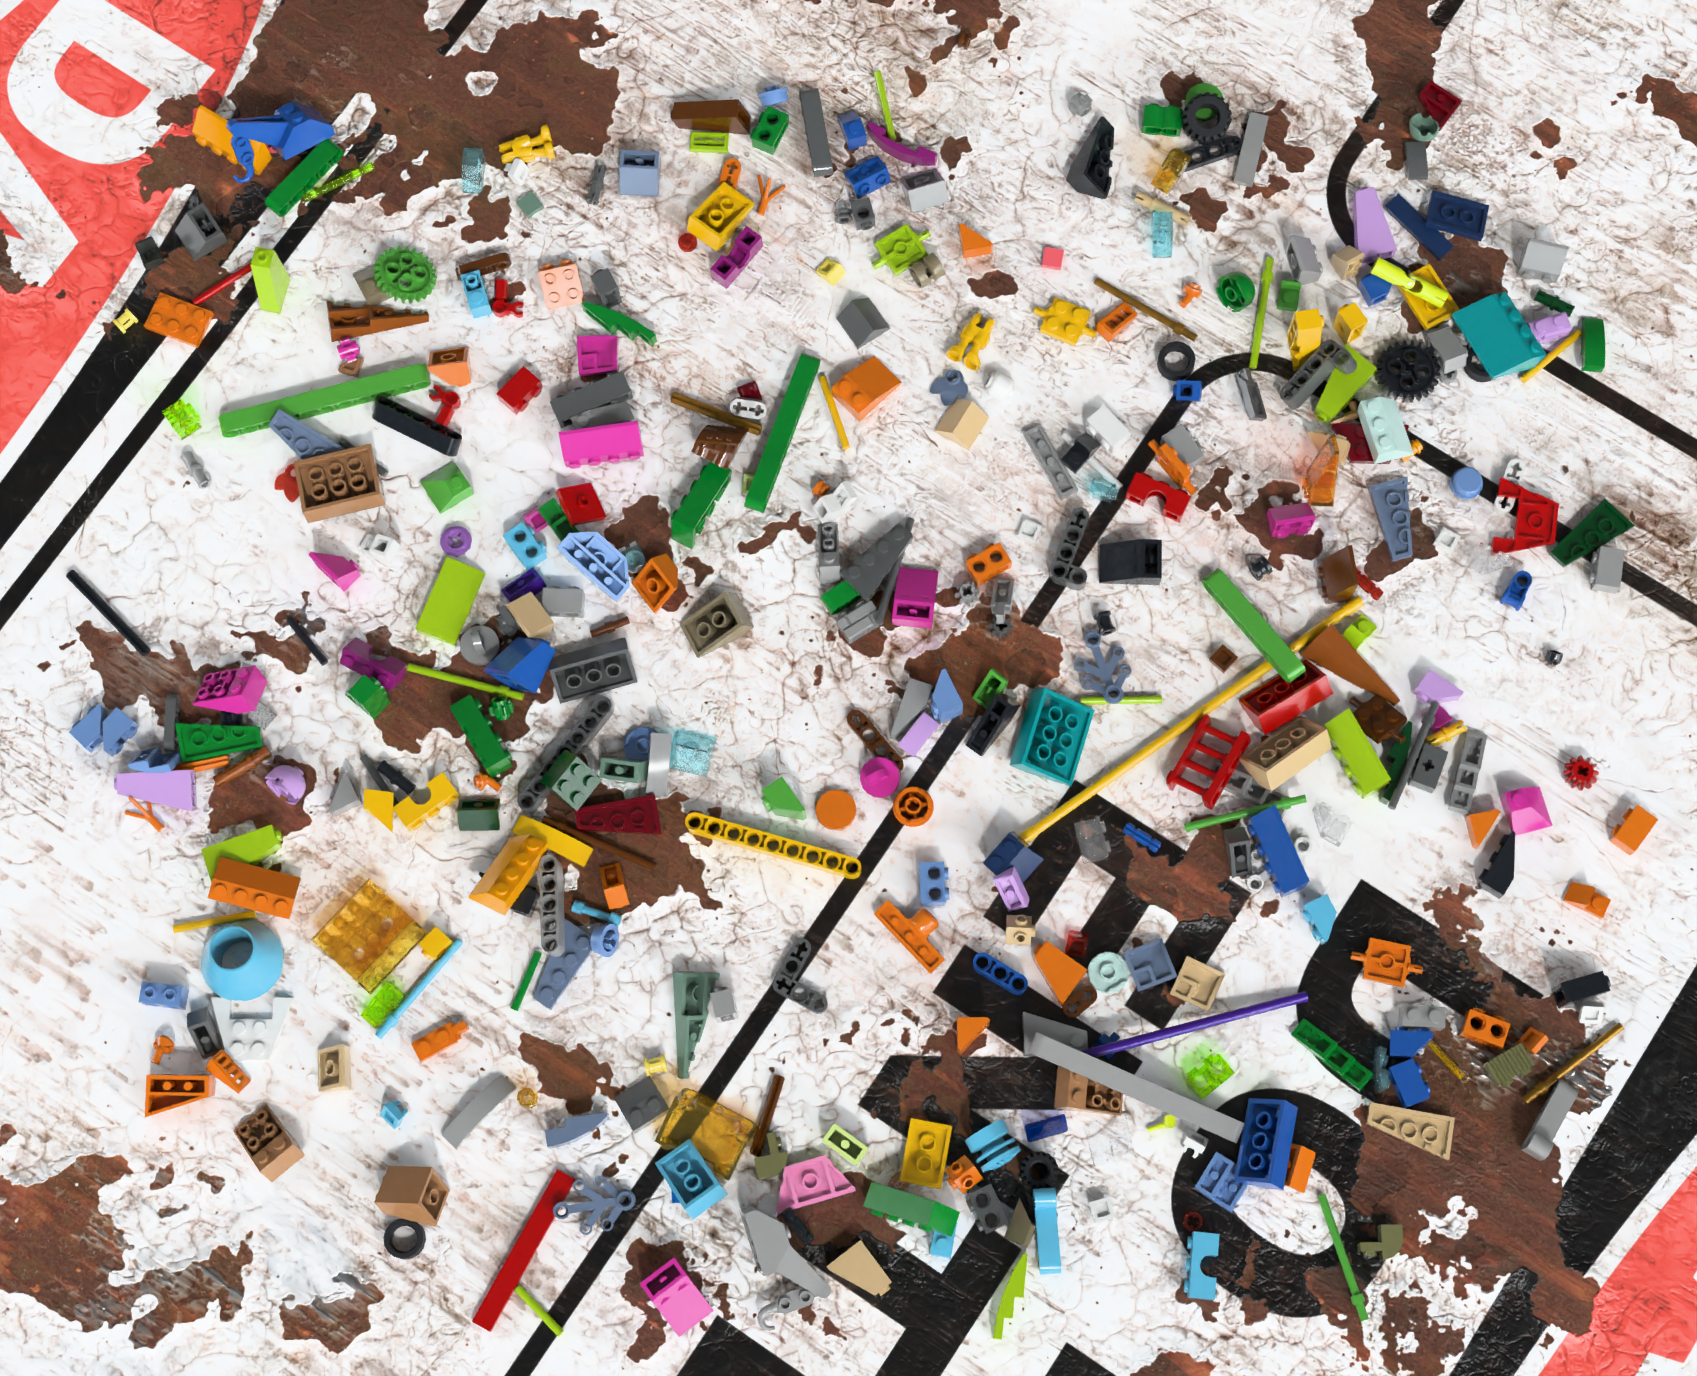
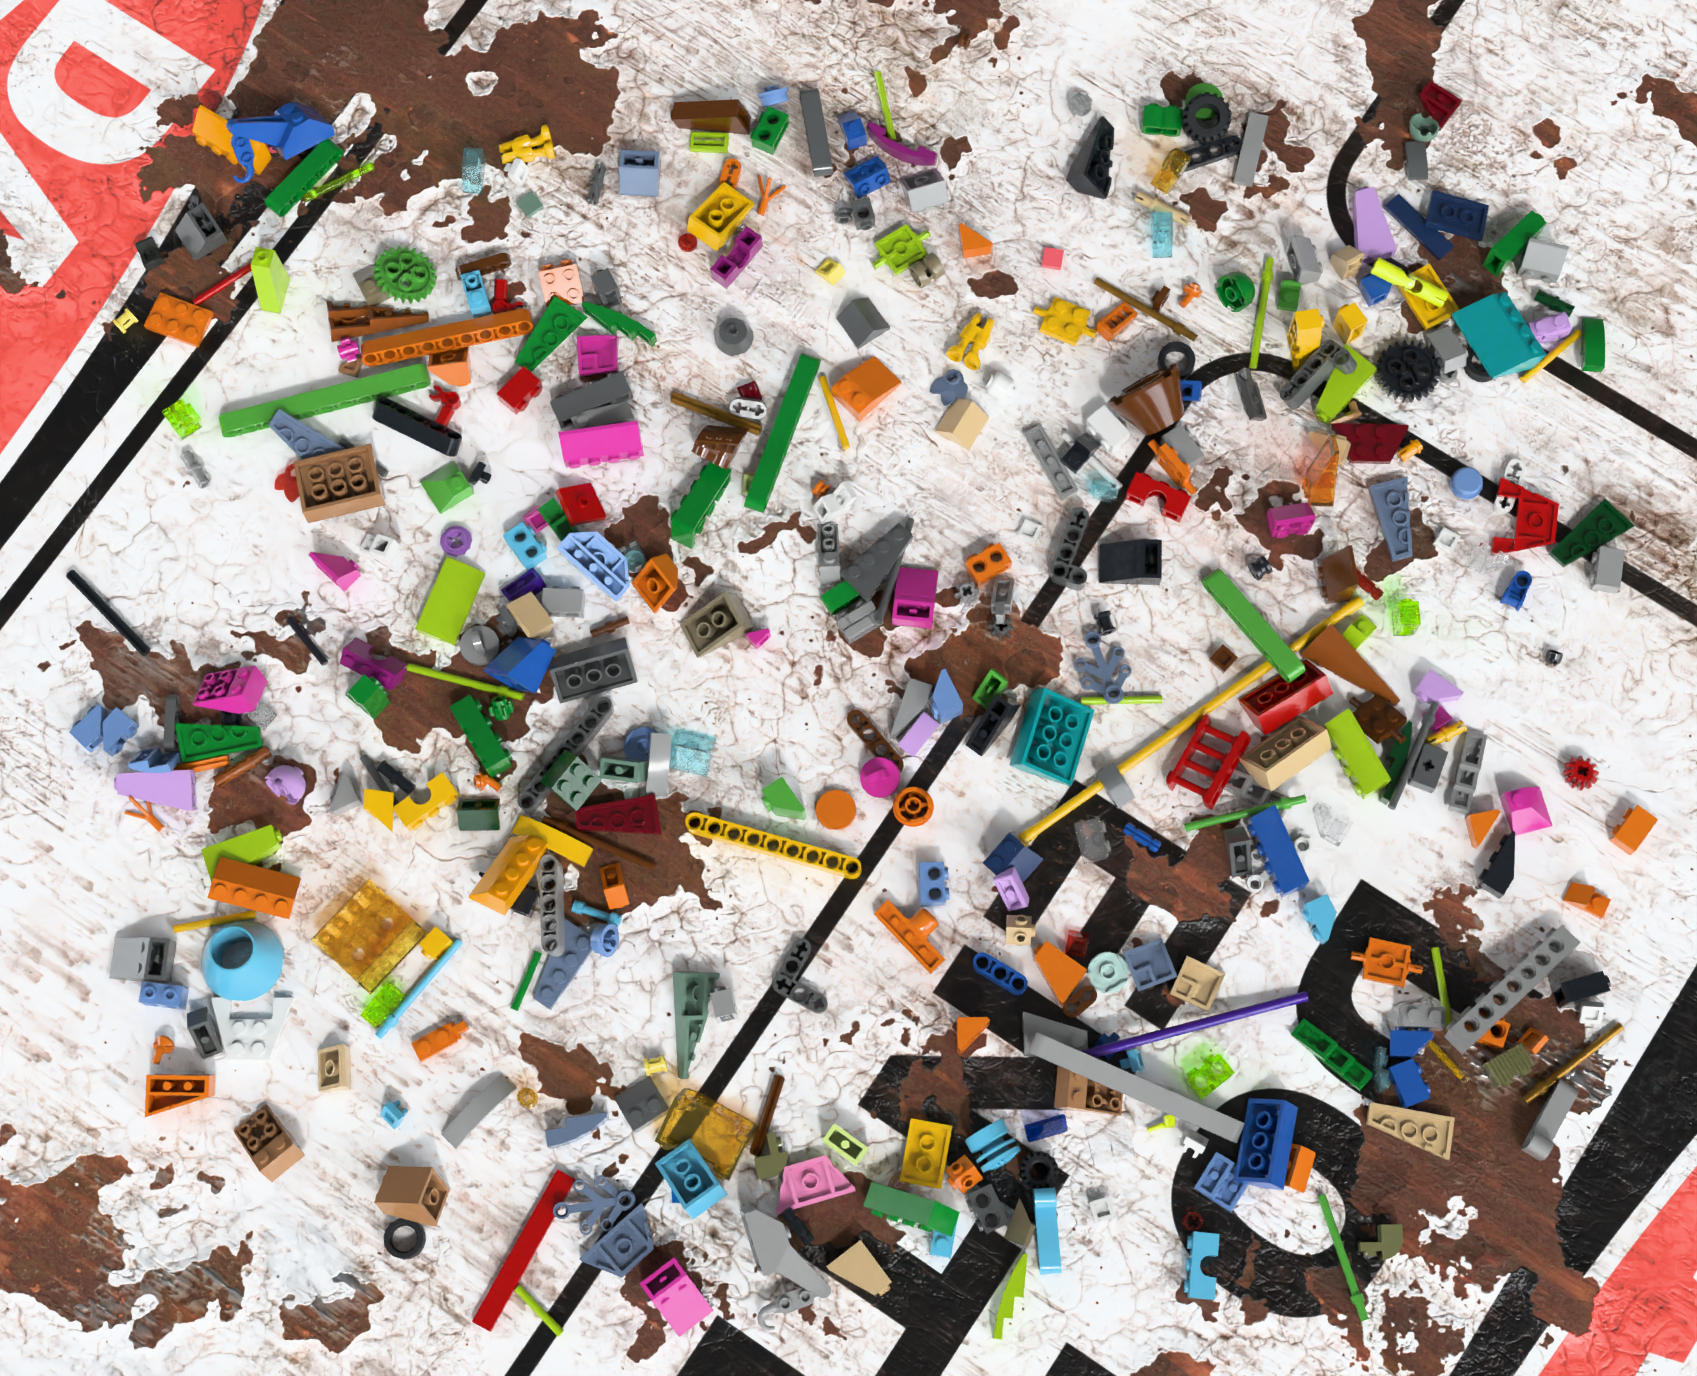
orange slope [205,1049,251,1094] -> none
light aqua slope [1357,397,1414,464] -> none
none -> slope [109,937,177,984]
none -> orange beam [361,309,533,367]
none -> black tile [468,461,492,485]
none -> green wing [514,296,588,372]
none -> sand blue wing [579,1203,654,1278]
none -> dark grey cone [715,318,753,356]
none -> dark pink slope [745,628,771,649]
none -> slope [1096,763,1135,809]
none -> reddish brown cone [1107,363,1184,436]
none -> medium azure tile [1120,1049,1146,1072]
none -> reddish brown plate [1152,286,1171,312]
none -> clear neon green brick [1391,599,1421,636]
none -> lime bar [1431,947,1453,1031]
none -> light grey brick [1444,925,1581,1055]
none -> green slope [1482,211,1547,278]

